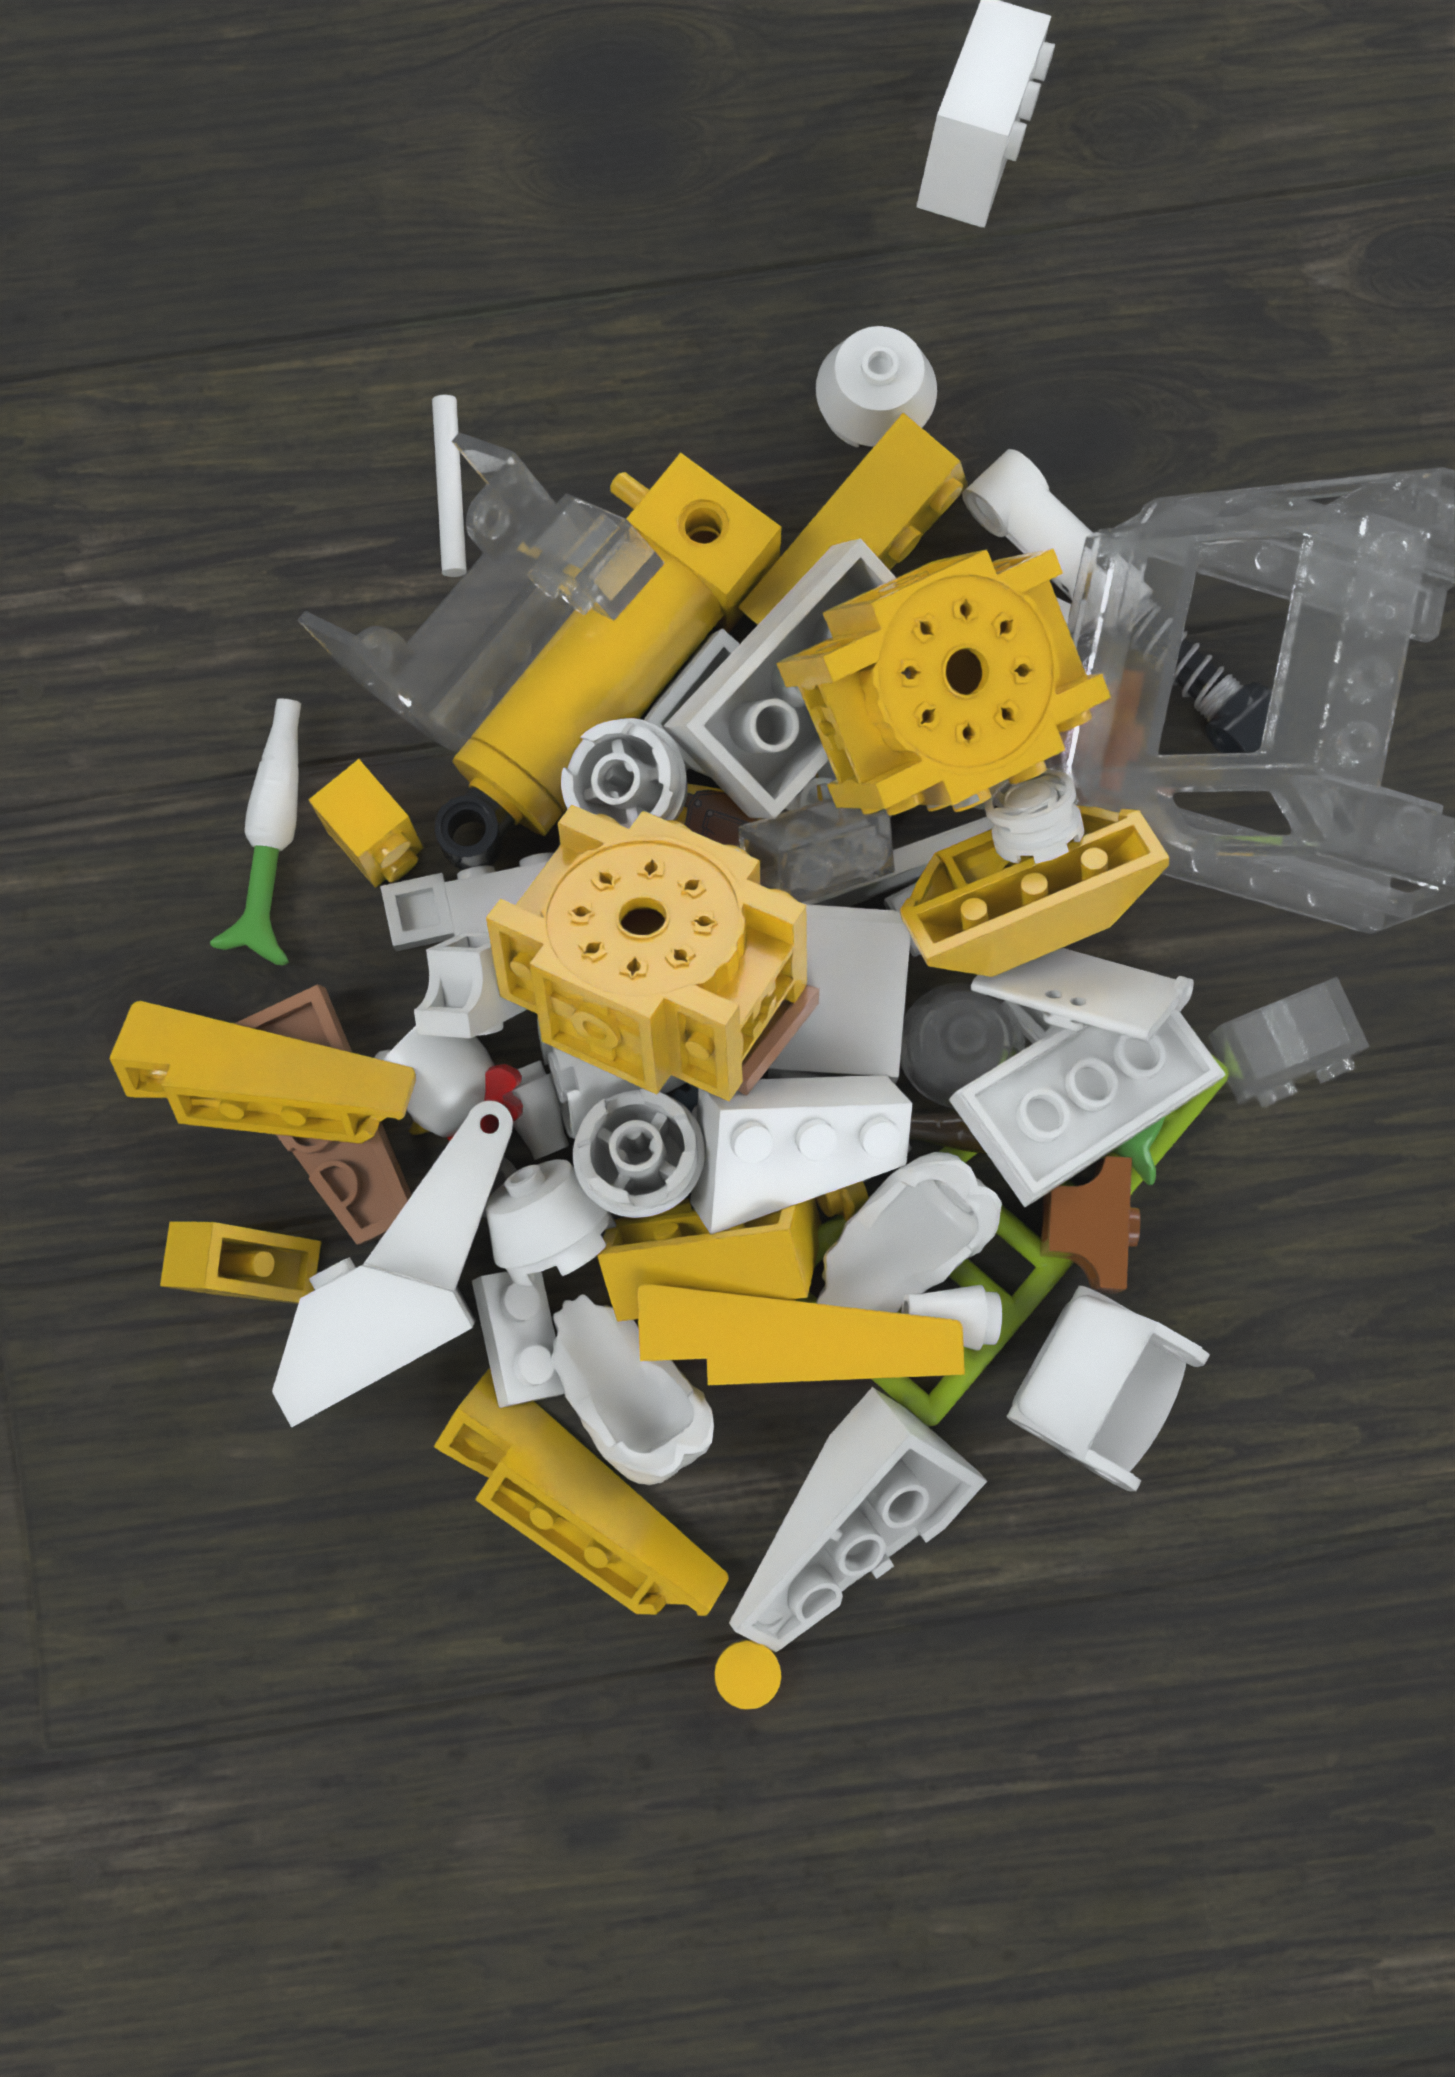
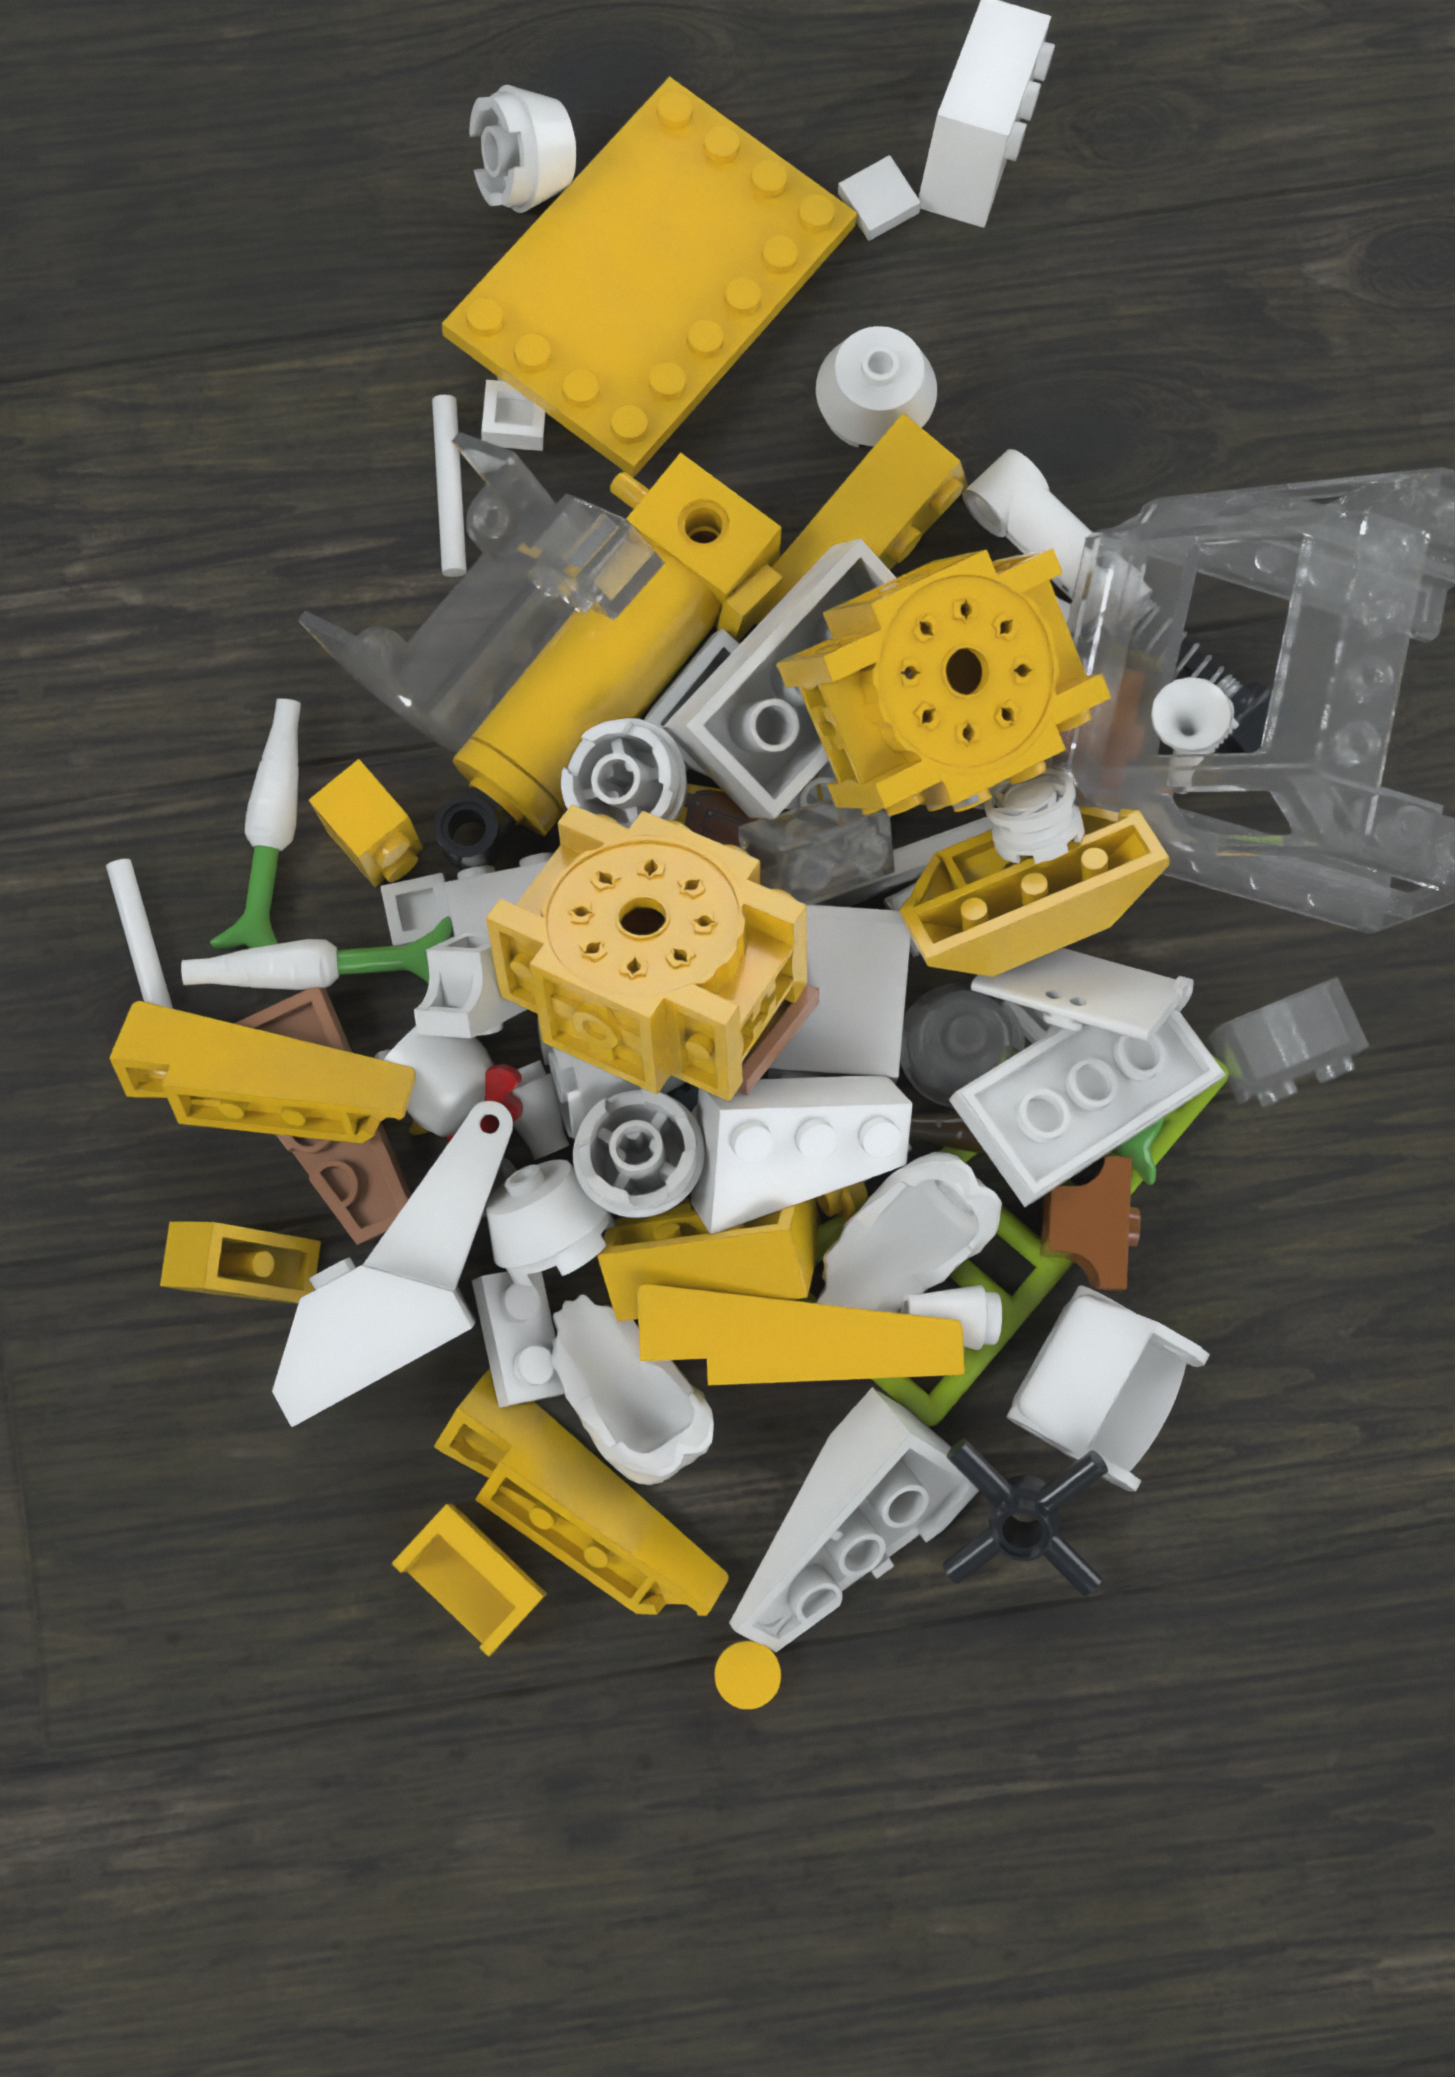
none -> white bar [106,859,173,1009]
none -> white piece [181,916,453,990]
none -> yellow panel [392,1503,548,1657]
none -> yellow plate [442,76,858,478]
none -> white cone [469,85,576,213]
none -> white plate [482,377,546,451]
none -> yellow tile [716,563,783,642]
none -> white tile [838,155,921,241]
none -> black bar [943,1439,1108,1596]
none -> white piece [1151,677,1239,794]

